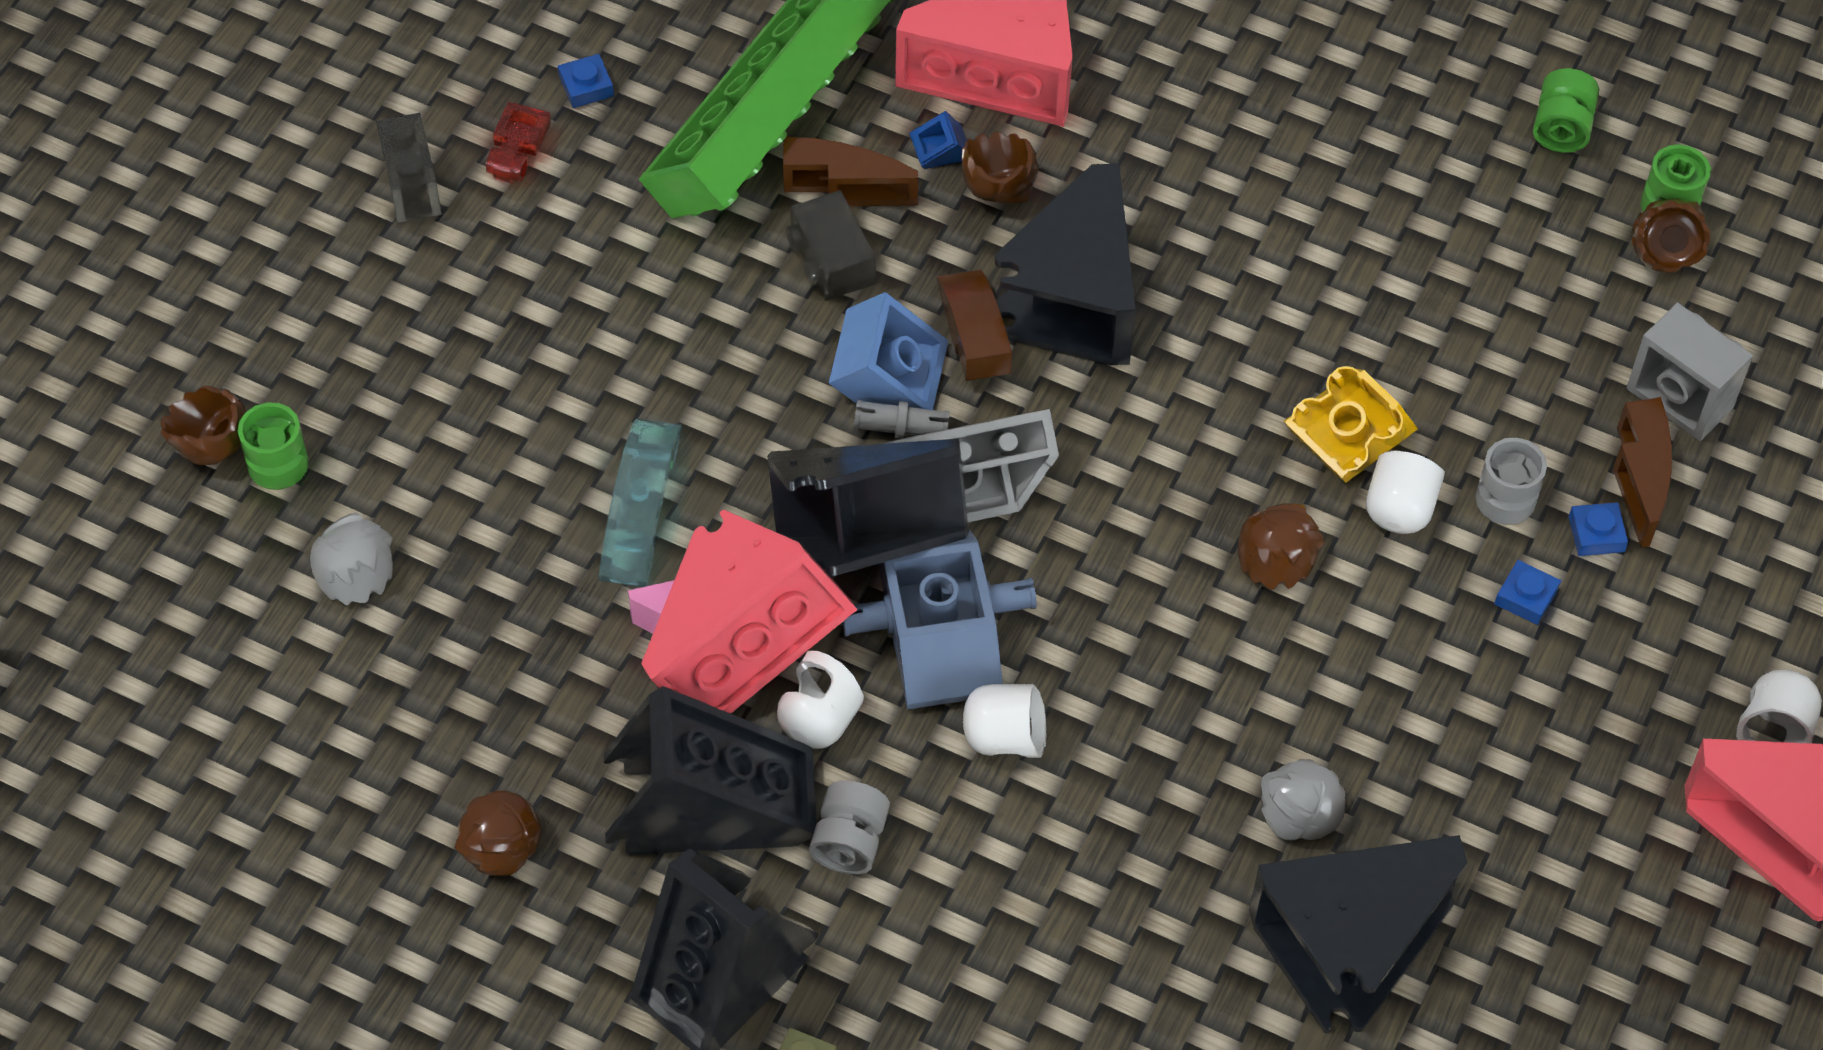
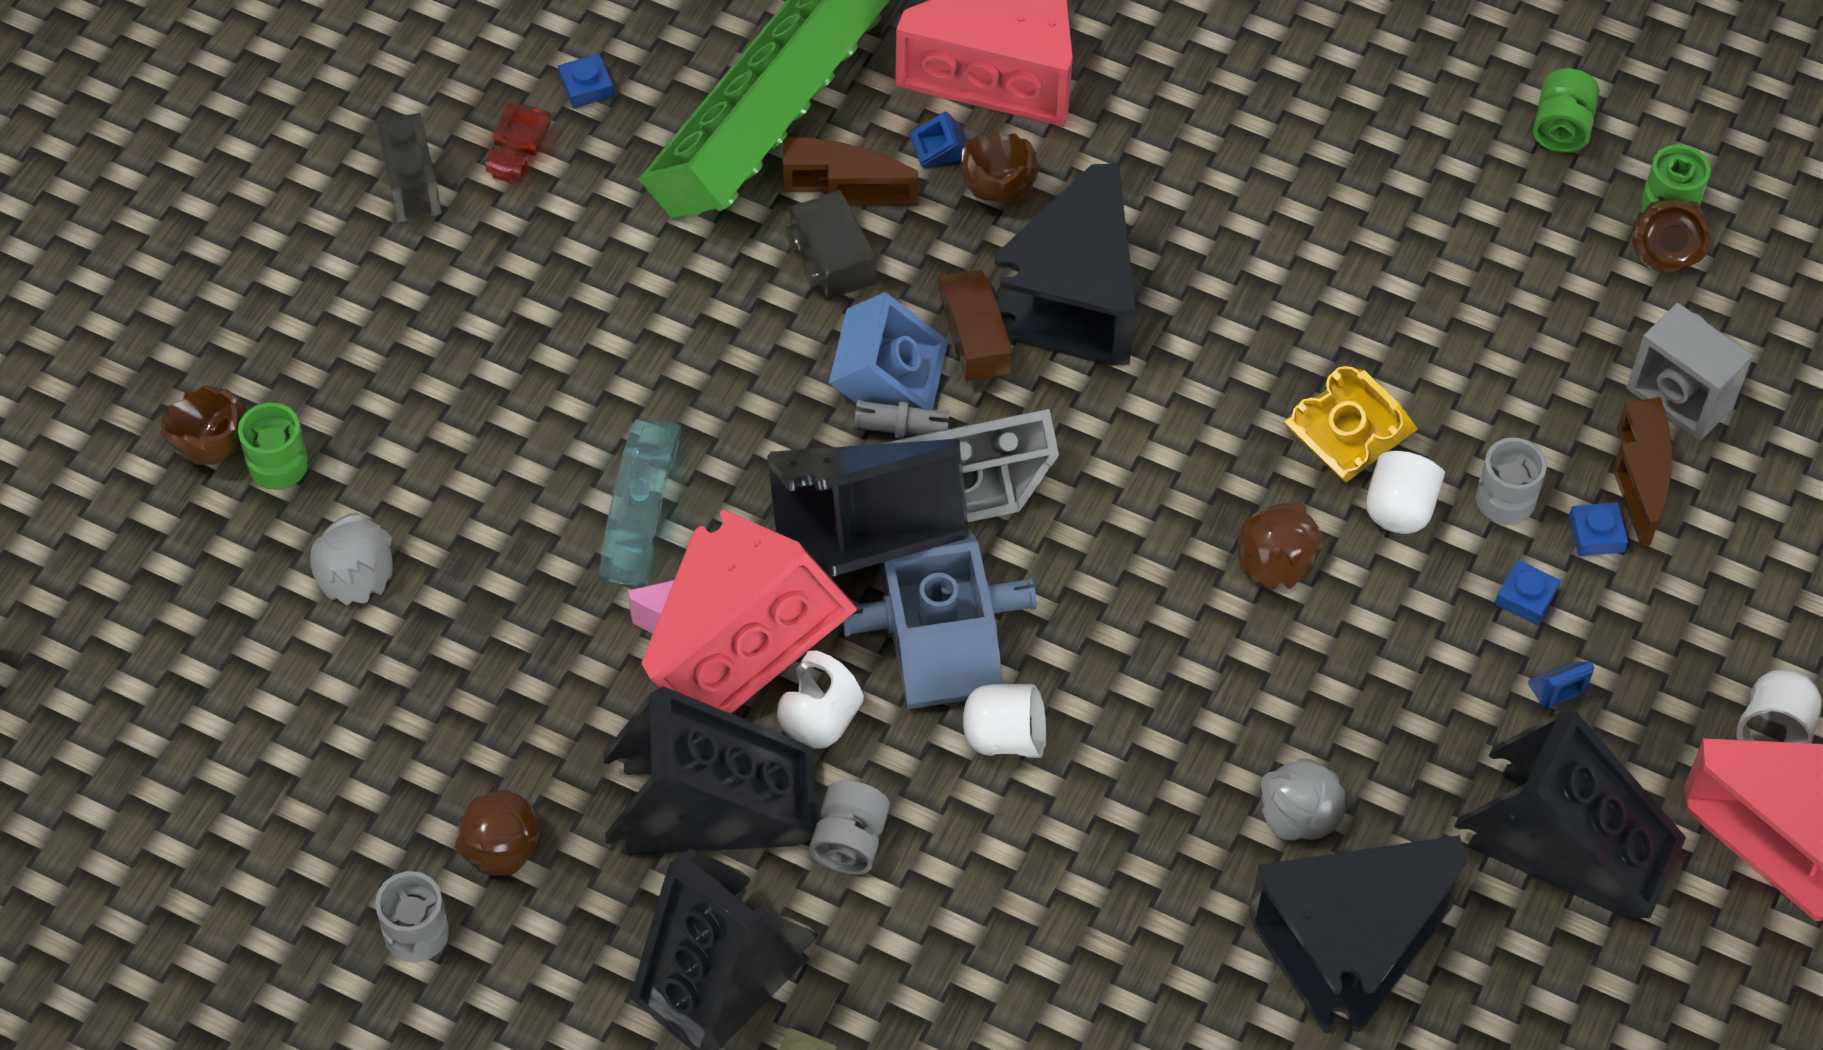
none -> light grey wheel [375,871,449,963]
none -> black ladder [1454,711,1686,919]
none -> blue slope [1528,661,1595,709]

